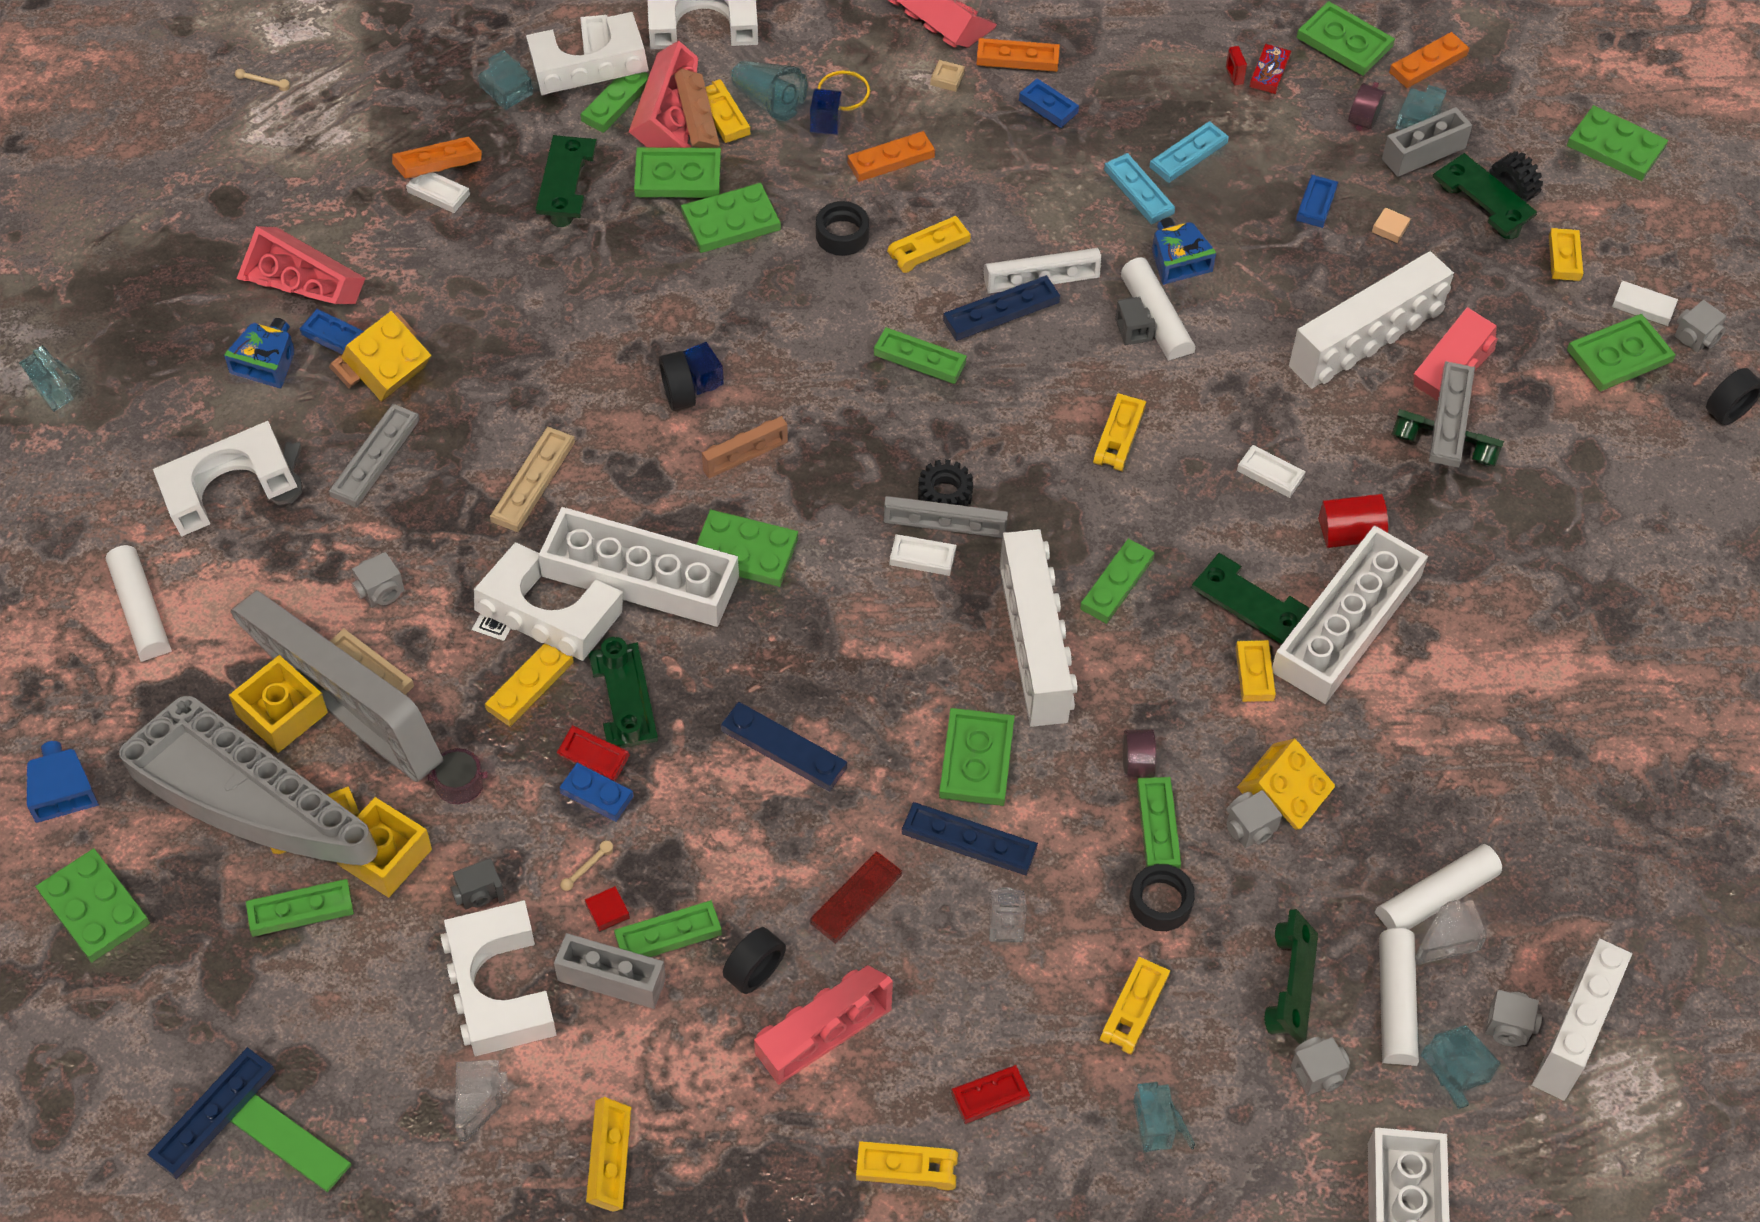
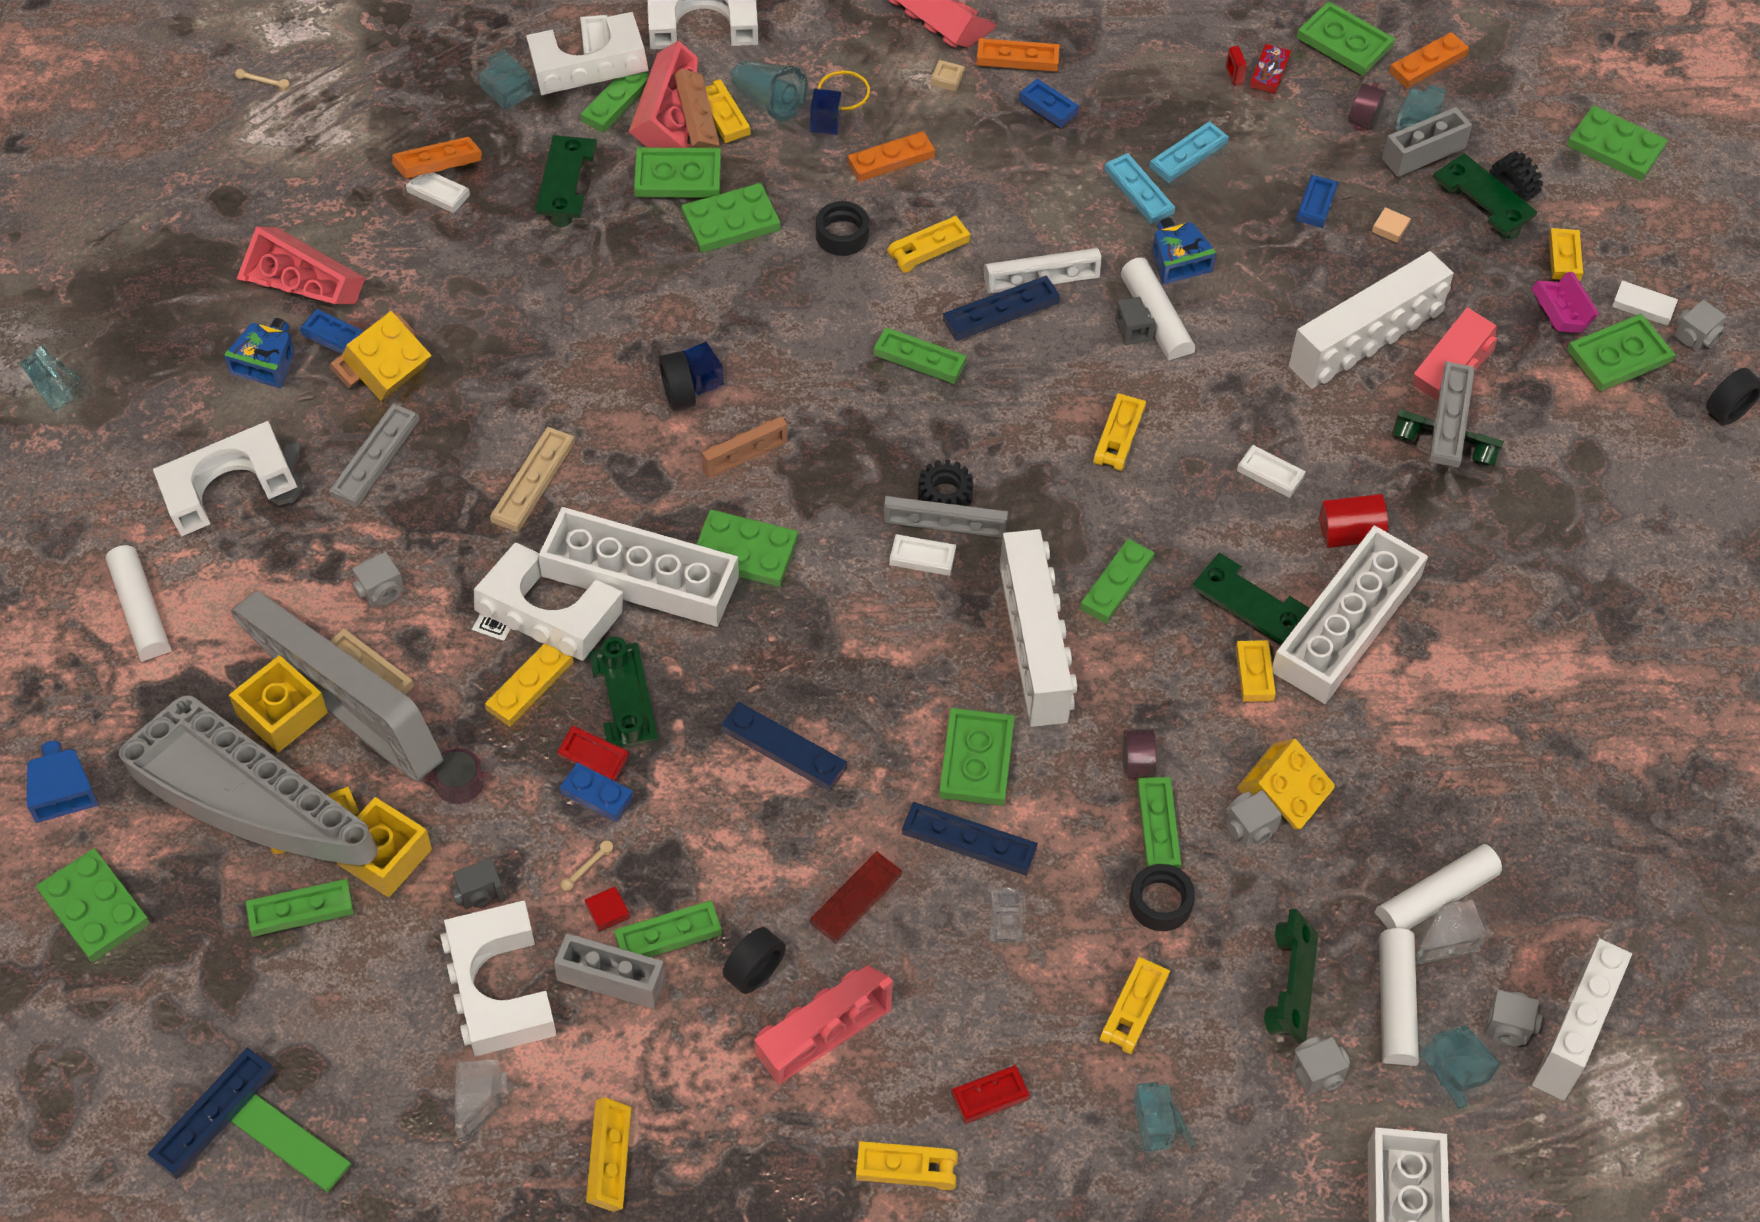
none -> dark pink bracket [1531,272,1599,333]

